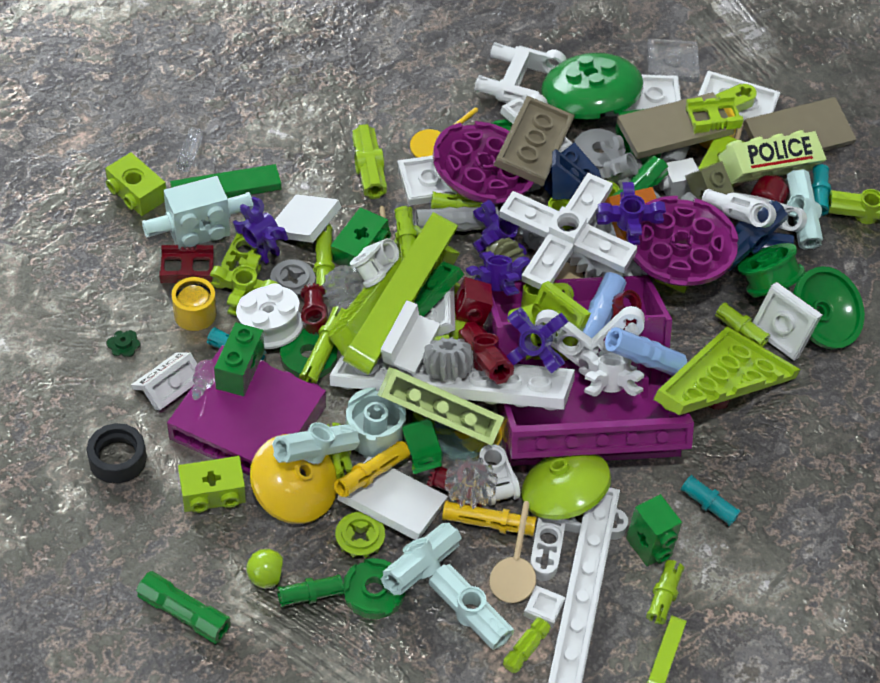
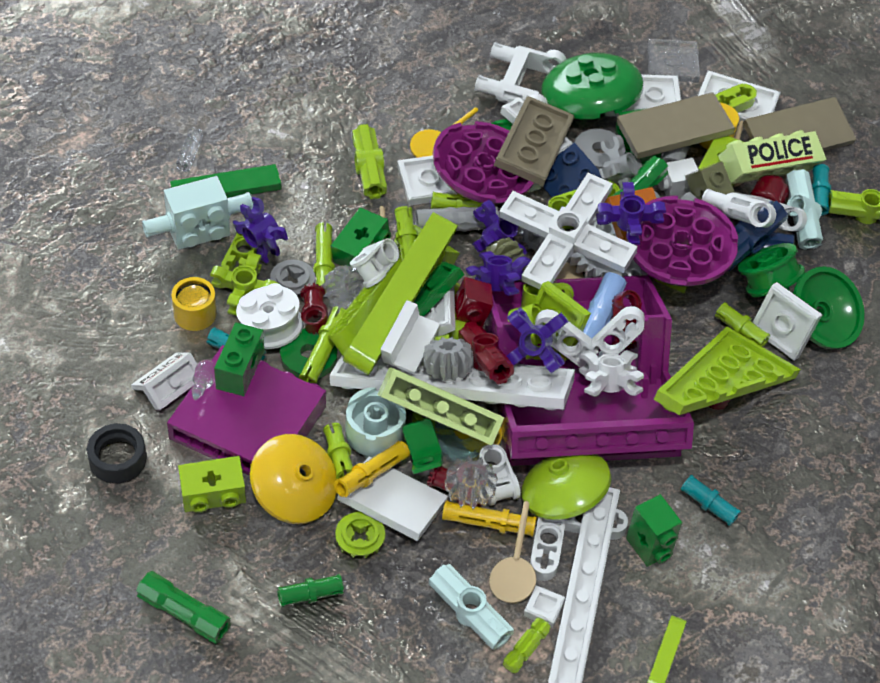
lime brick [105,152,166,216] -> none
dark green plant [106,330,140,358] -> none
dark red piece [159,245,214,283] -> none
lime piece [246,549,283,589] -> none
light aqua piece [272,422,360,464] -> none
white tile [275,195,341,243] -> none
green tile [343,558,405,619] -> none
light aqua piece [381,523,462,595] -> none
dark blue slope [552,149,587,199] -> none
light blue axle [605,327,687,376] -> none
lime pin [646,560,685,625] -> none
lime piece [685,93,744,134] -> none

